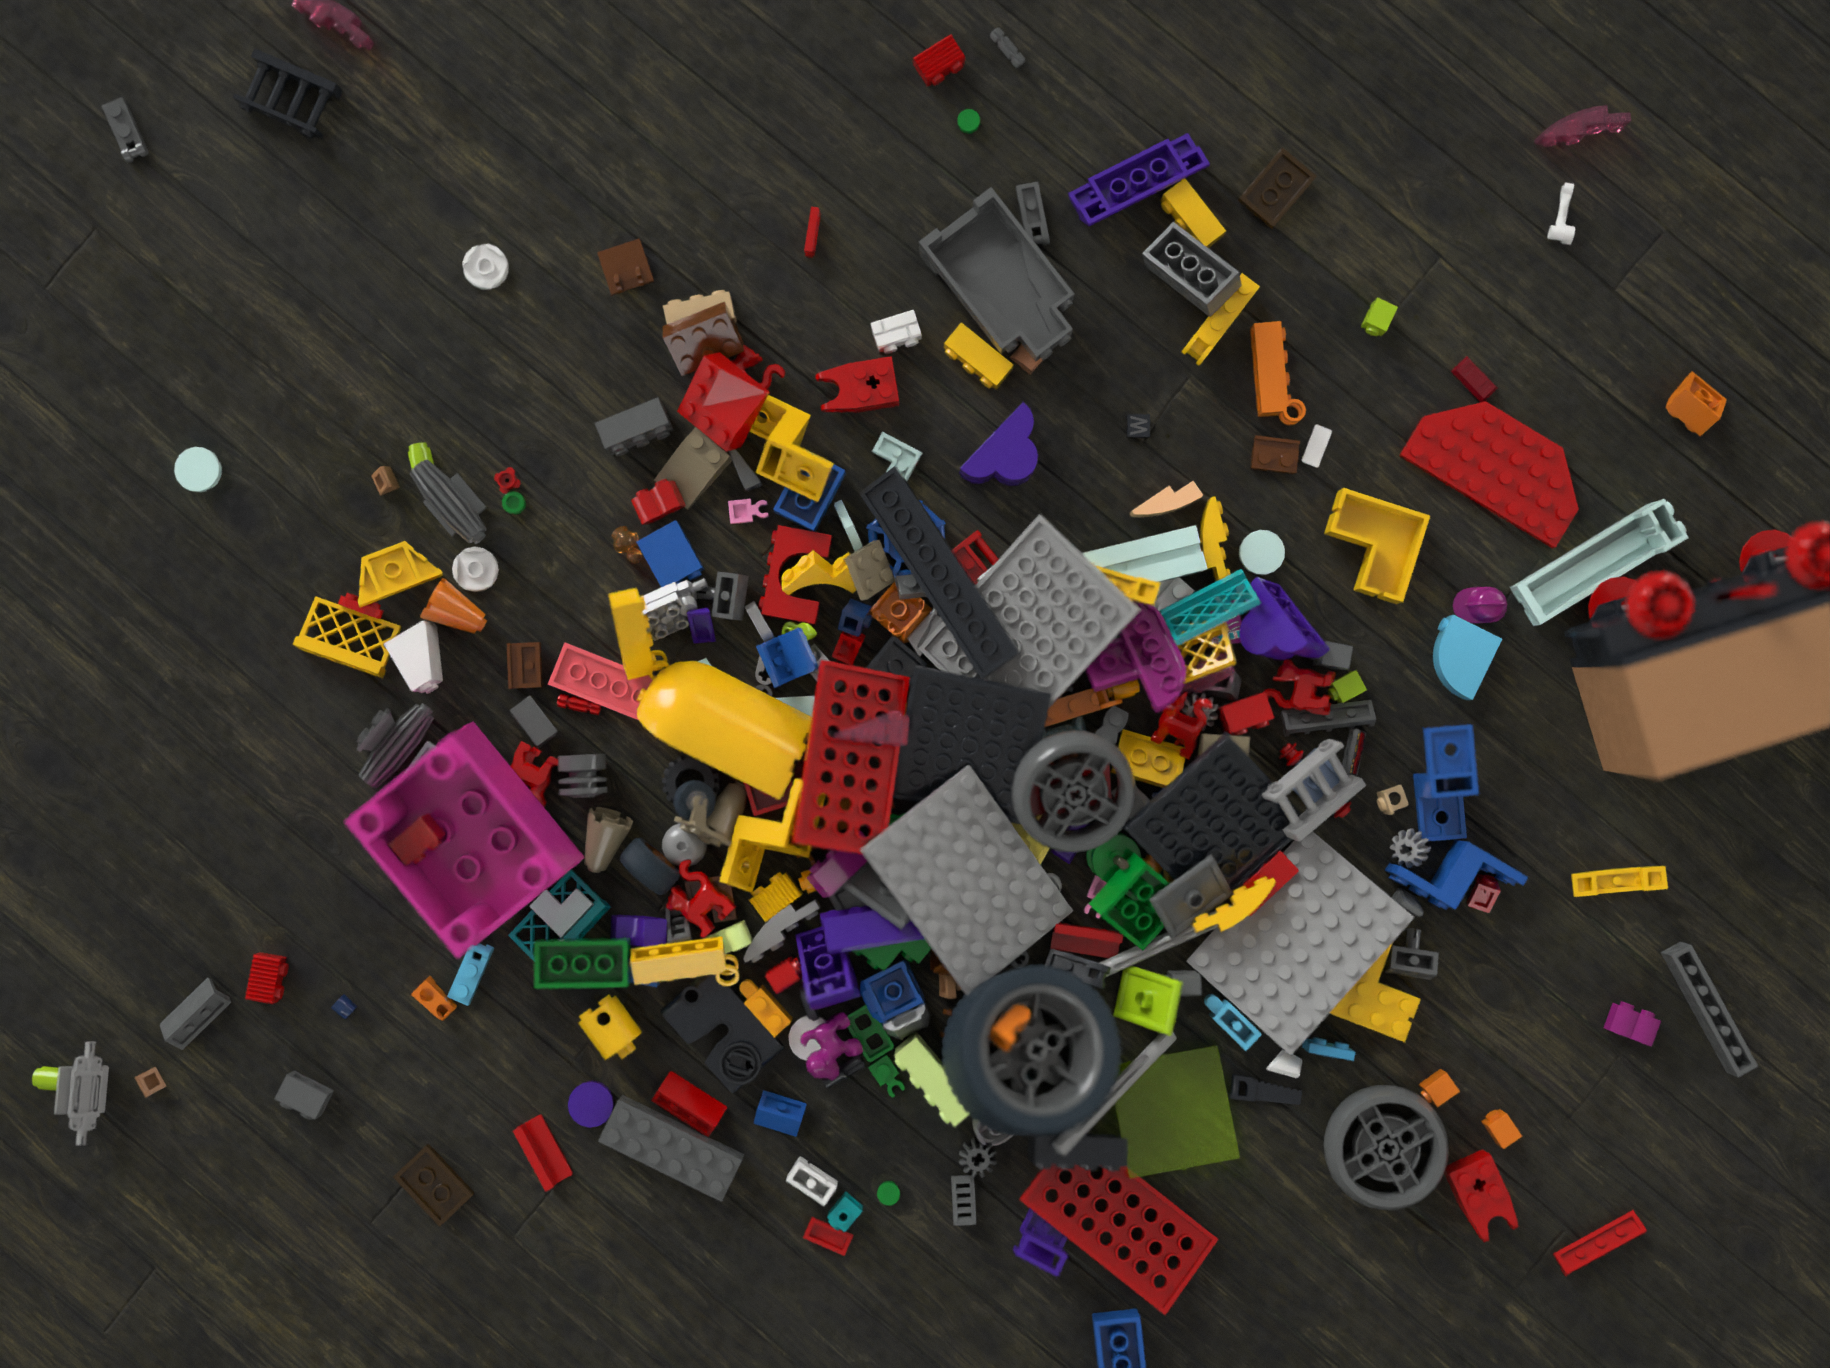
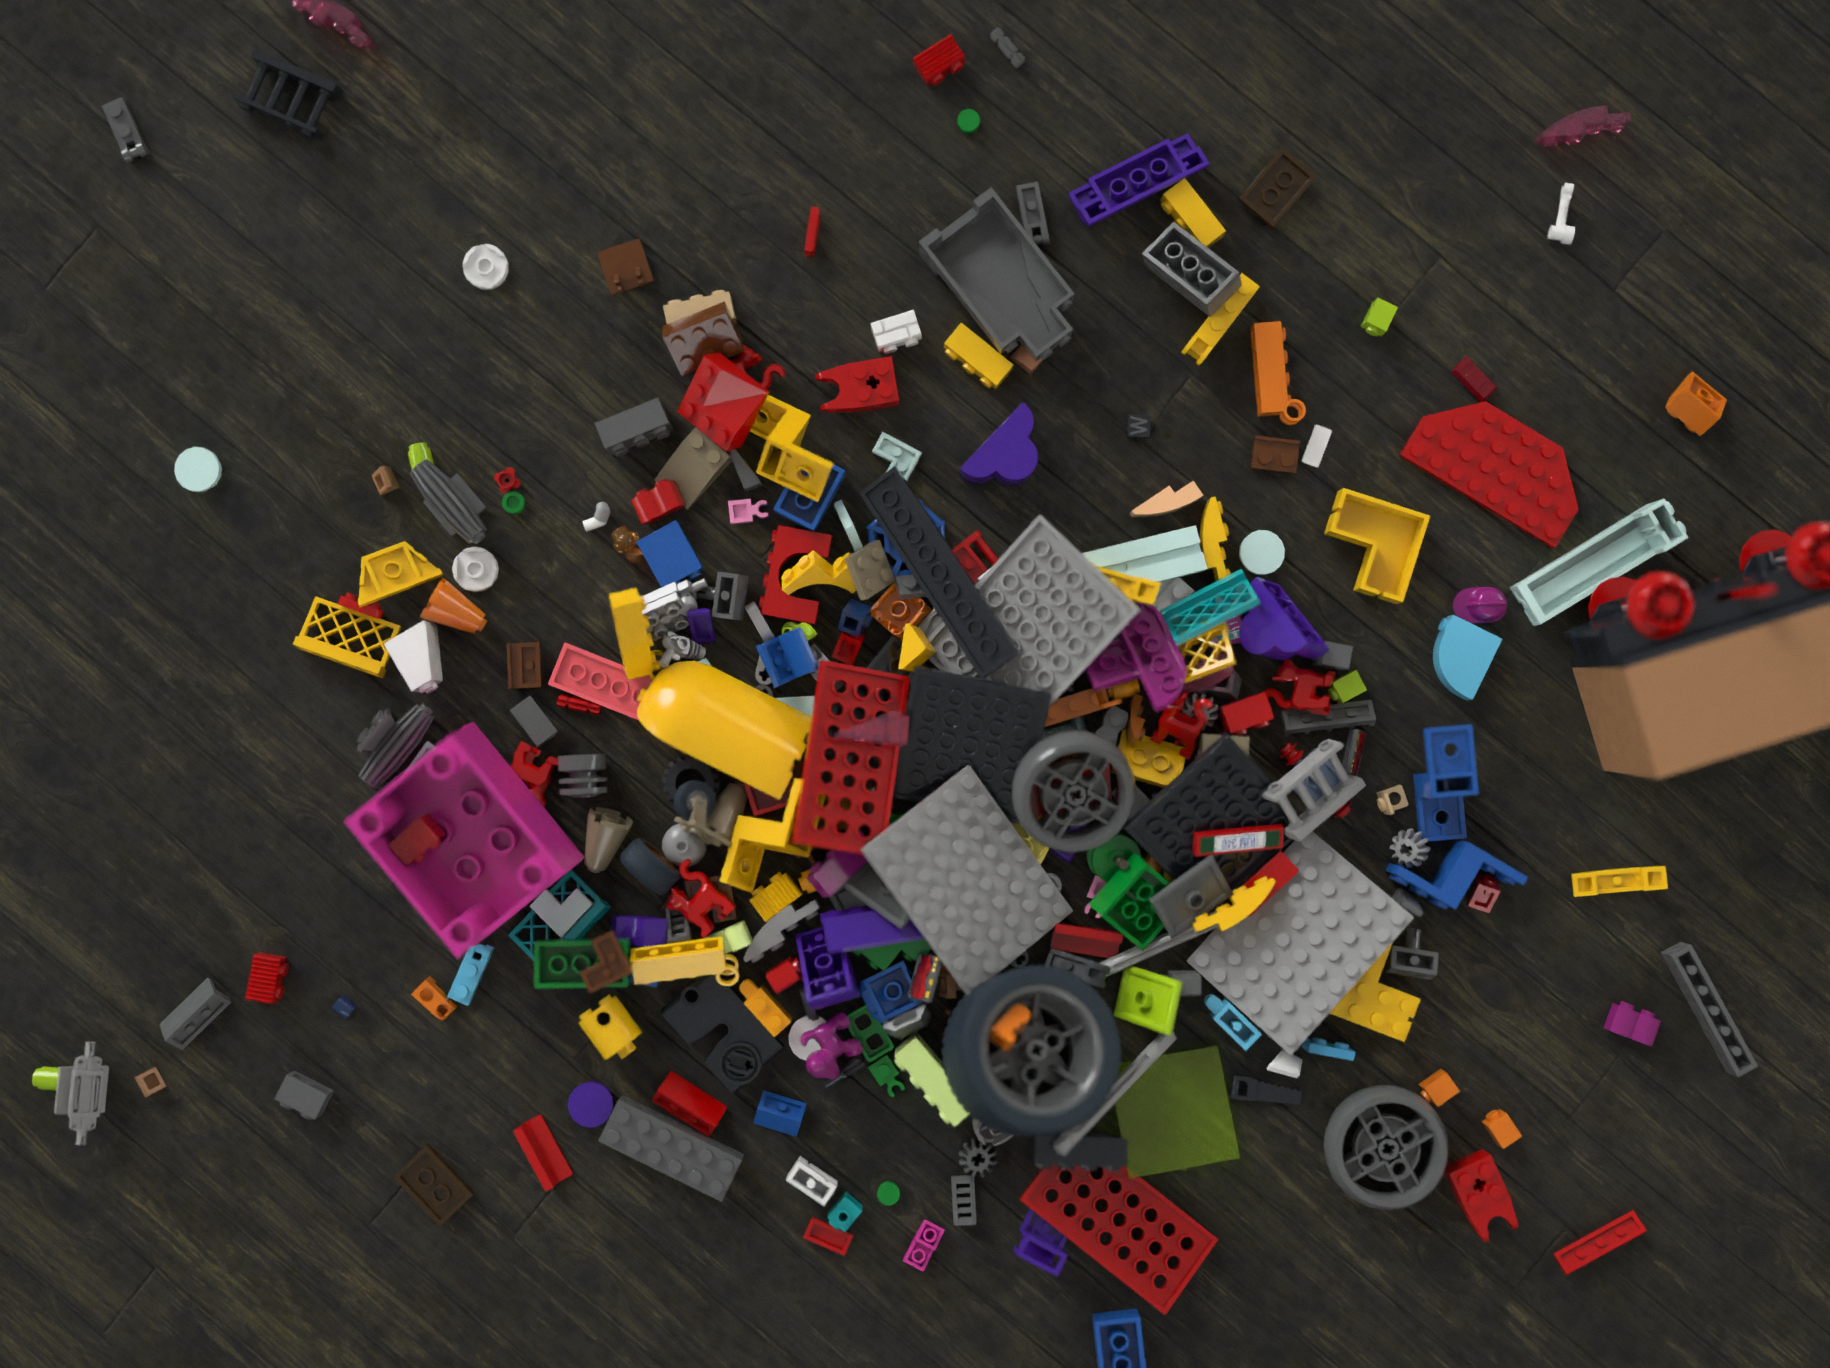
none -> reddish brown plate [580,930,633,993]
none -> arm [583,502,610,532]
none -> light grey piece [659,631,706,668]
none -> yellow slope [899,623,936,672]
none -> dark pink slope [902,1219,945,1271]
none -> slope [908,954,942,1003]
none -> dark orange slope [1126,694,1146,747]
none -> tile [1193,824,1284,856]

